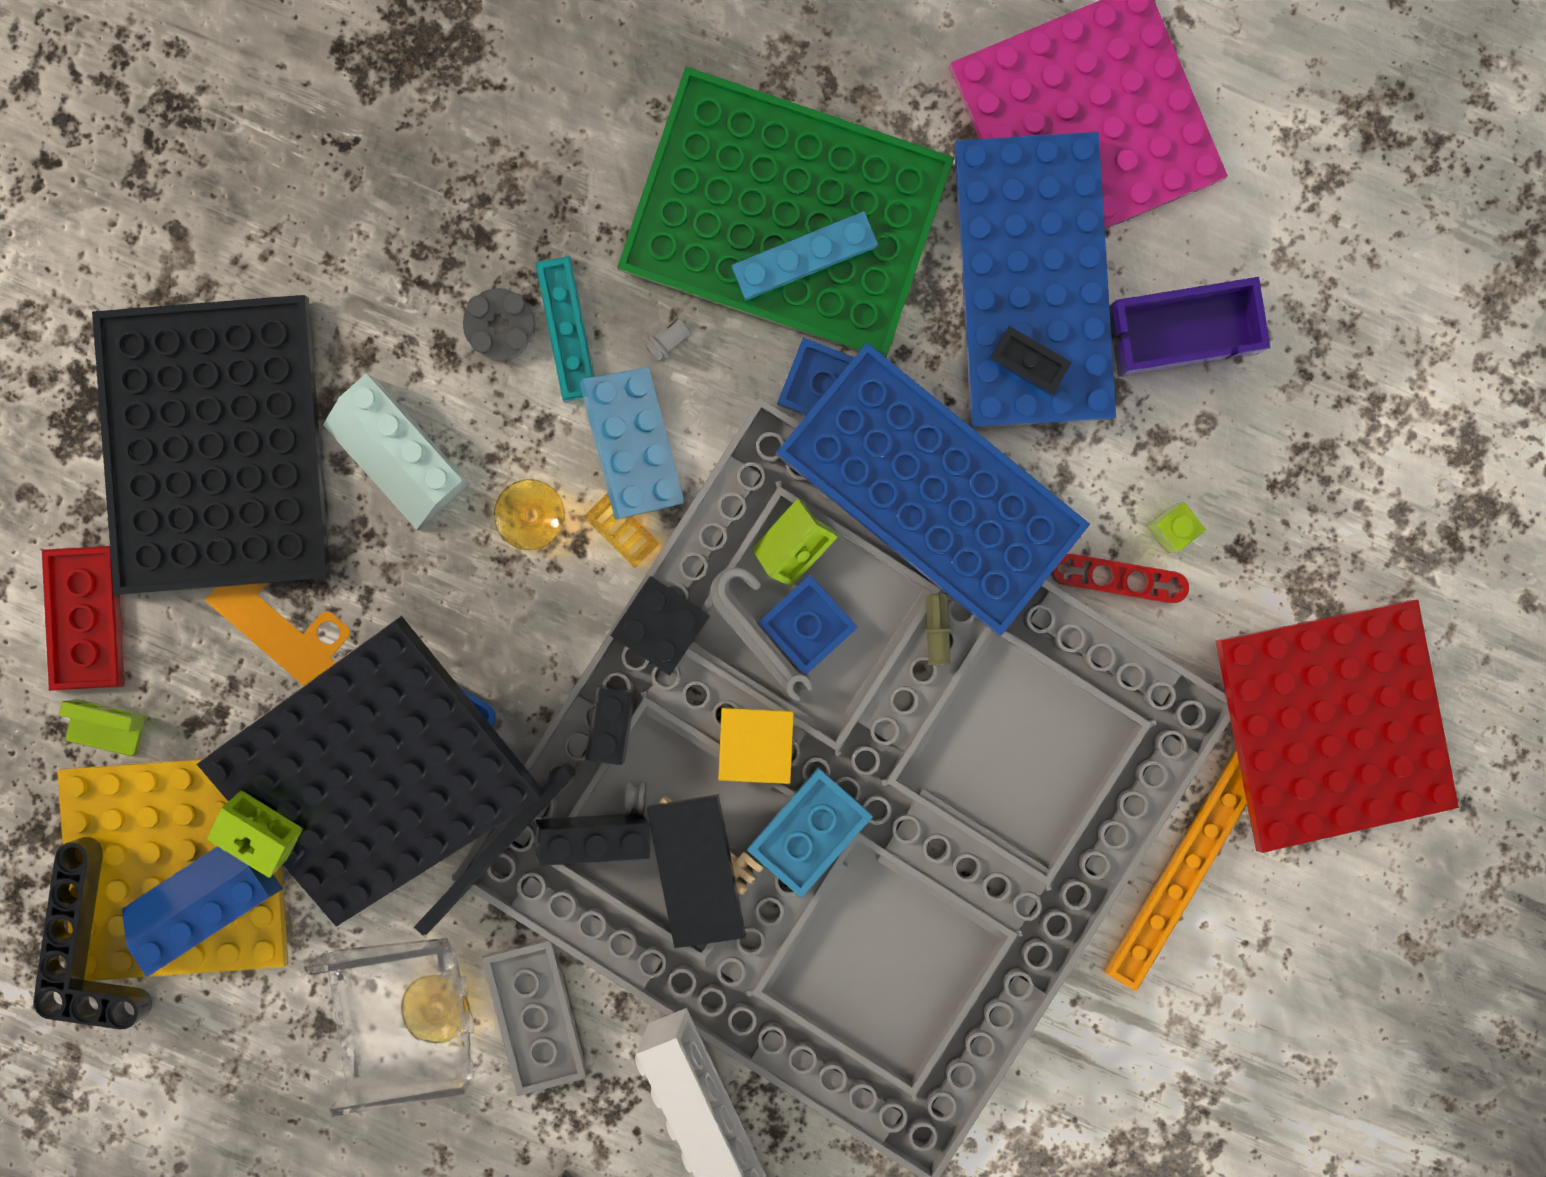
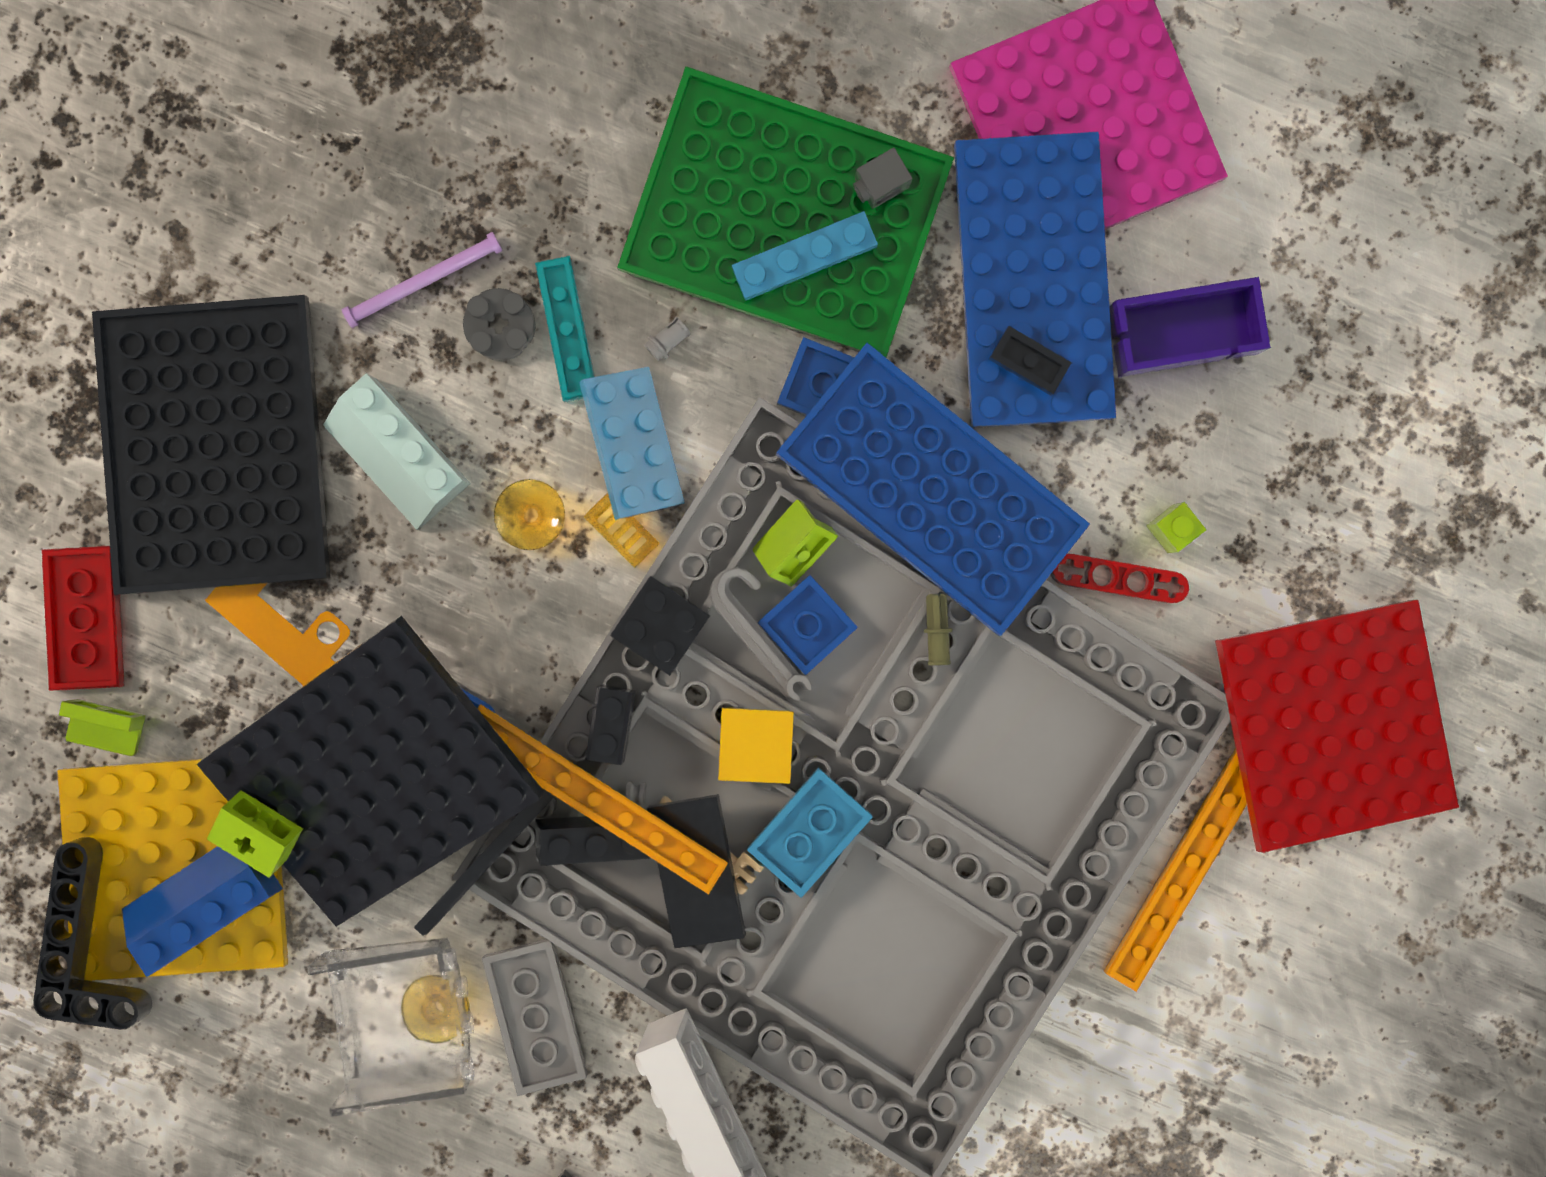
none -> lavender bar [341,232,503,328]
none -> light orange tile [477,704,728,895]
none -> dark grey brick [853,147,912,209]

